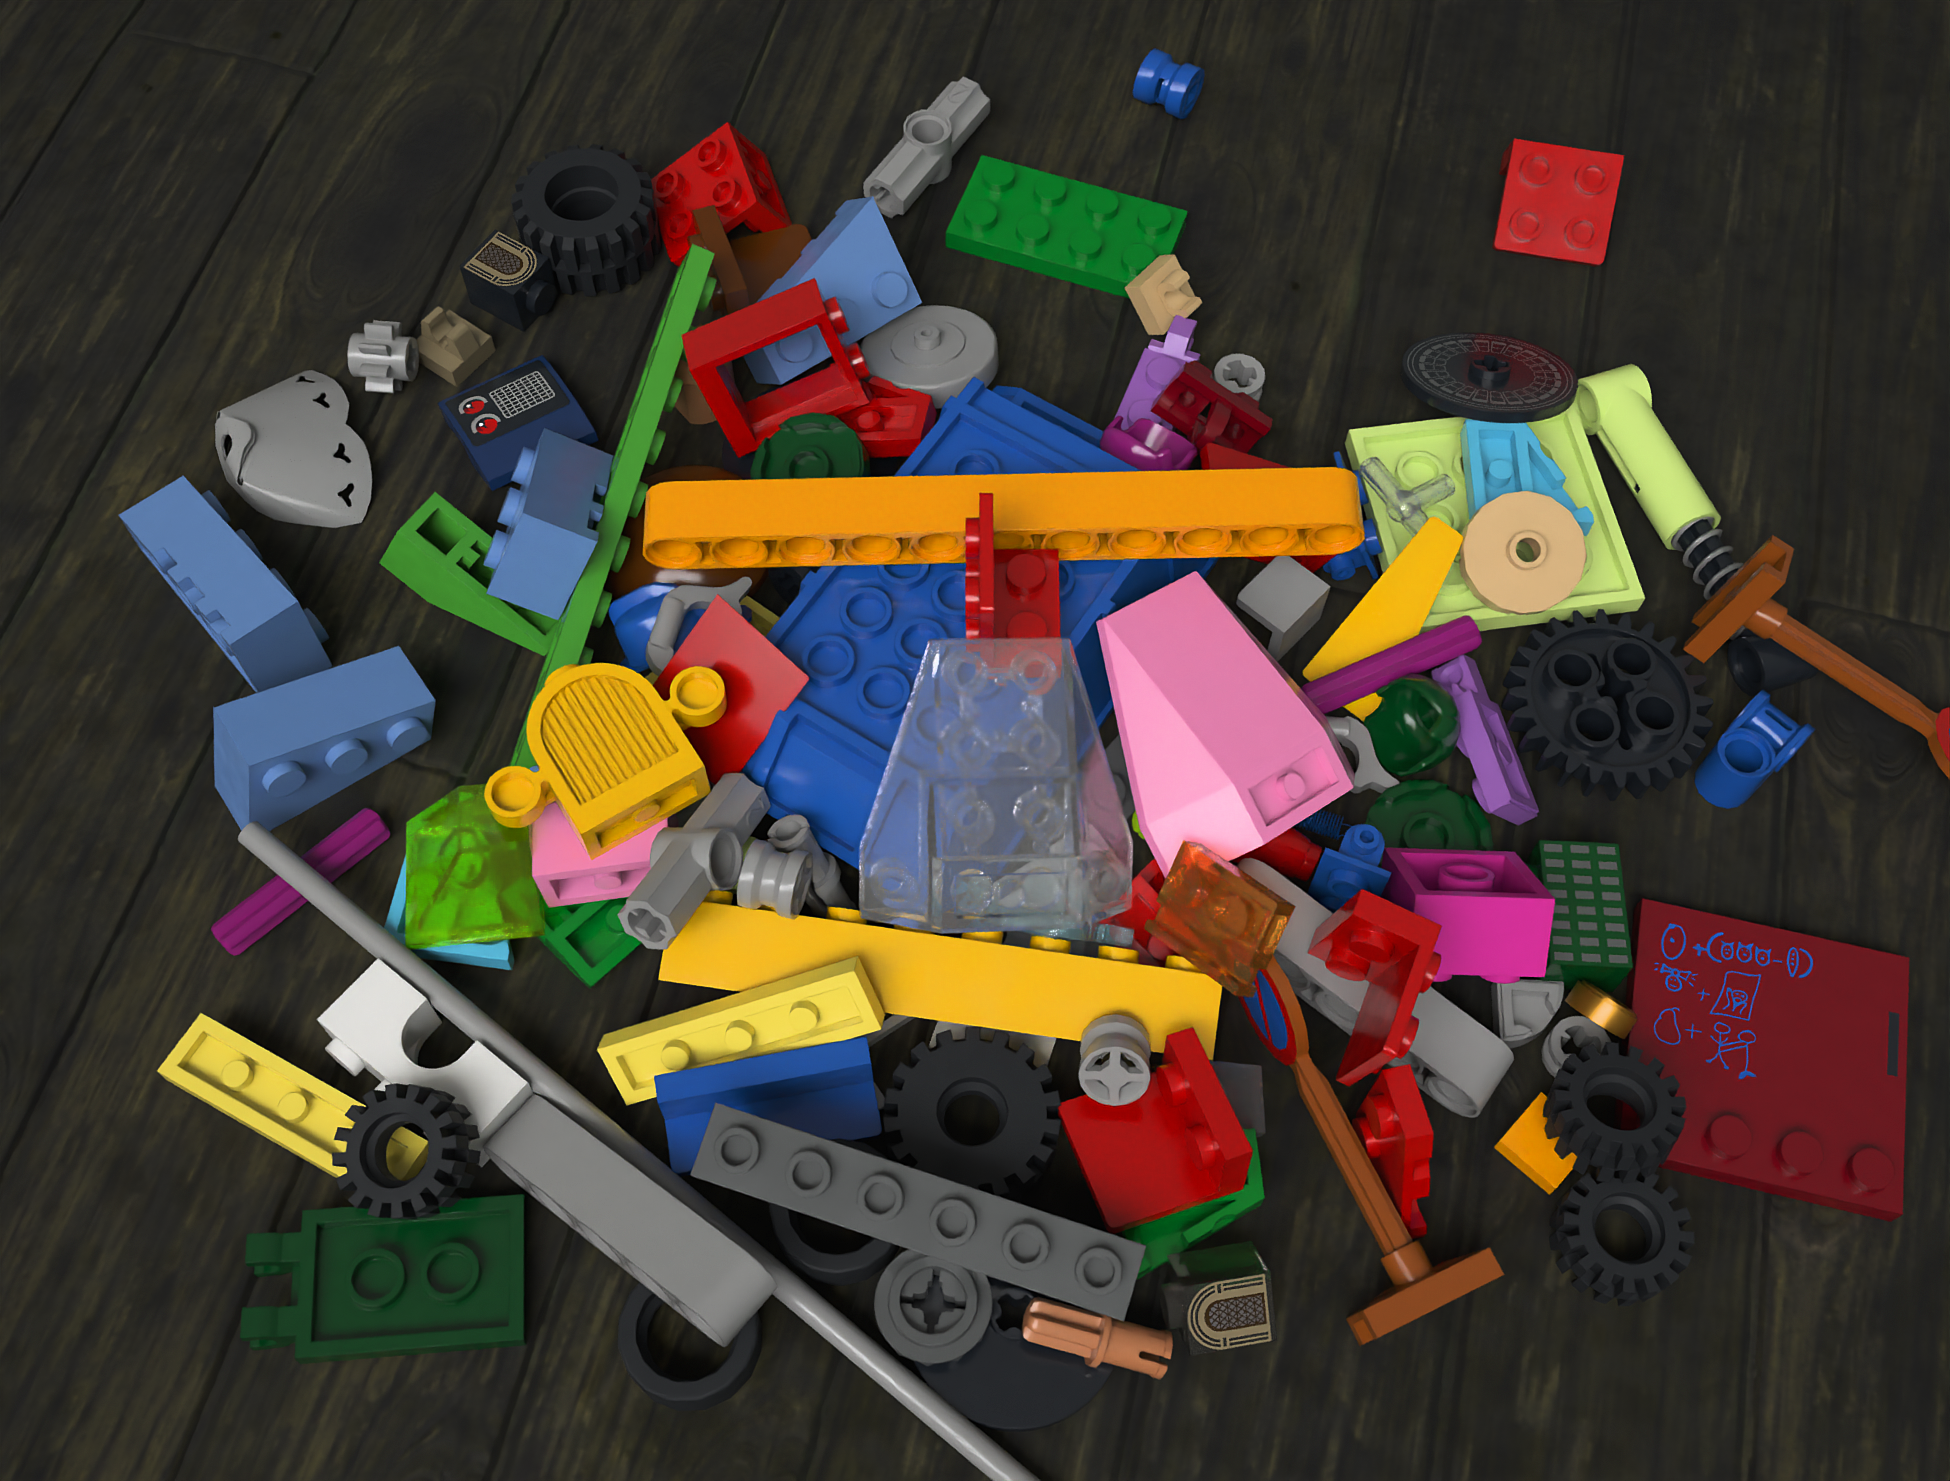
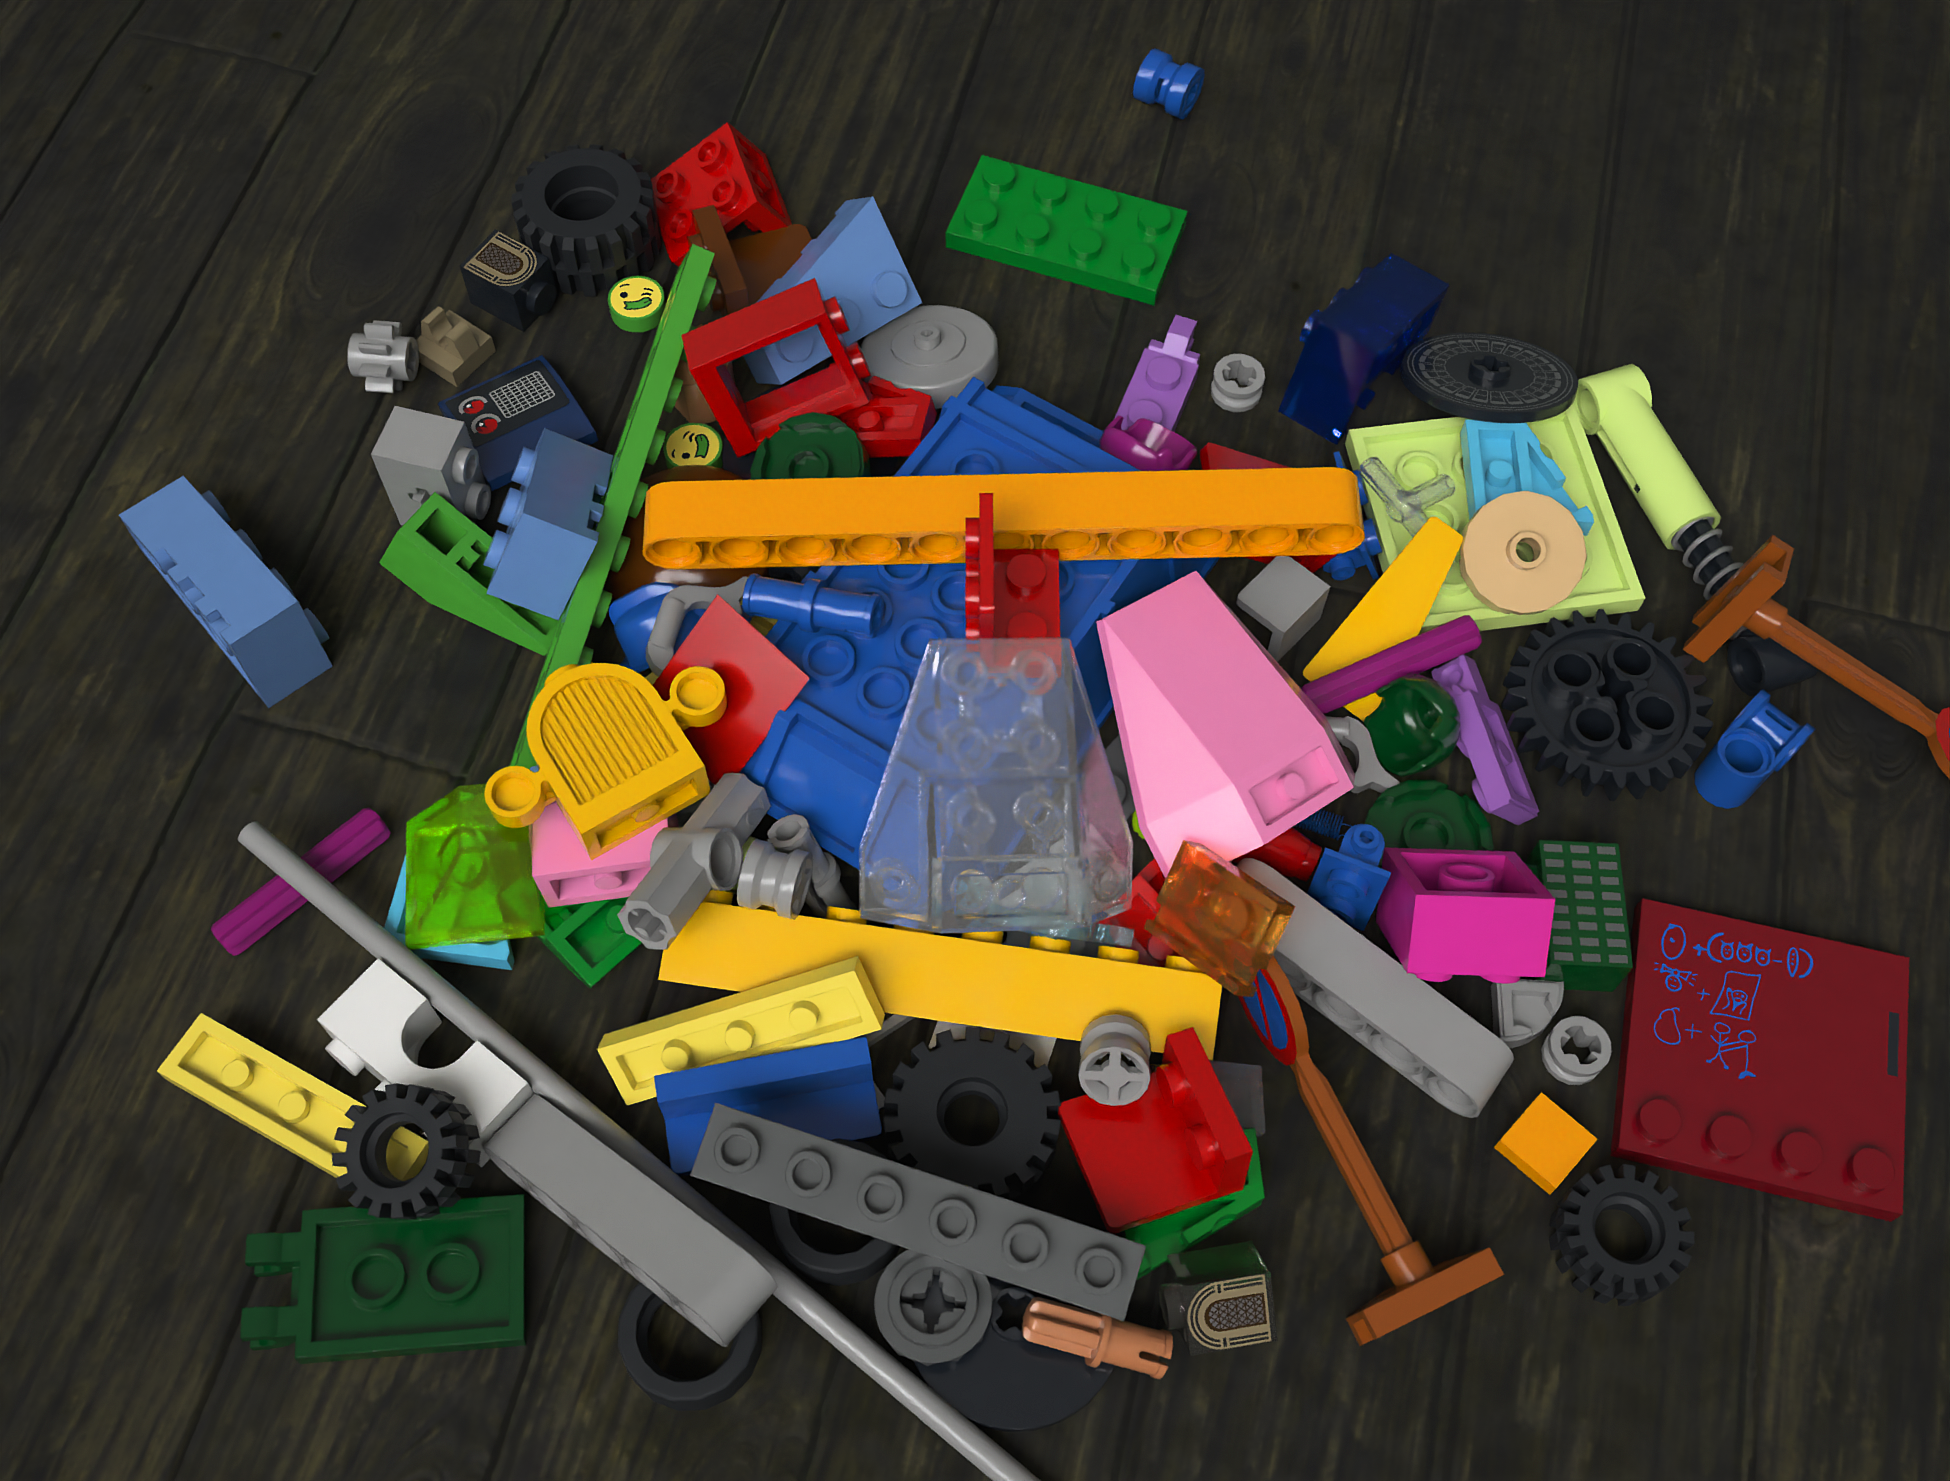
medium blue wedge [213,646,435,831] -> none
light grey piece [215,370,372,528] -> none
light grey piece [863,77,990,219] -> none
tan tile [1125,254,1202,335] -> none
dark red hips [1150,360,1273,456] -> none
red bracket [1307,889,1442,1086] -> none
red wing [1352,1064,1434,1239] -> none
red bracket [1493,139,1624,267] -> none
black tyre [1543,1042,1687,1184] -> none
pearl gold tile [1565,980,1638,1039] -> none
none -> light grey brick [371,406,491,525]
none -> tile [608,276,666,332]
none -> light yellow tile [663,423,723,468]
none -> blue pin [742,573,884,638]
none -> clear blue wedge [1278,253,1449,445]

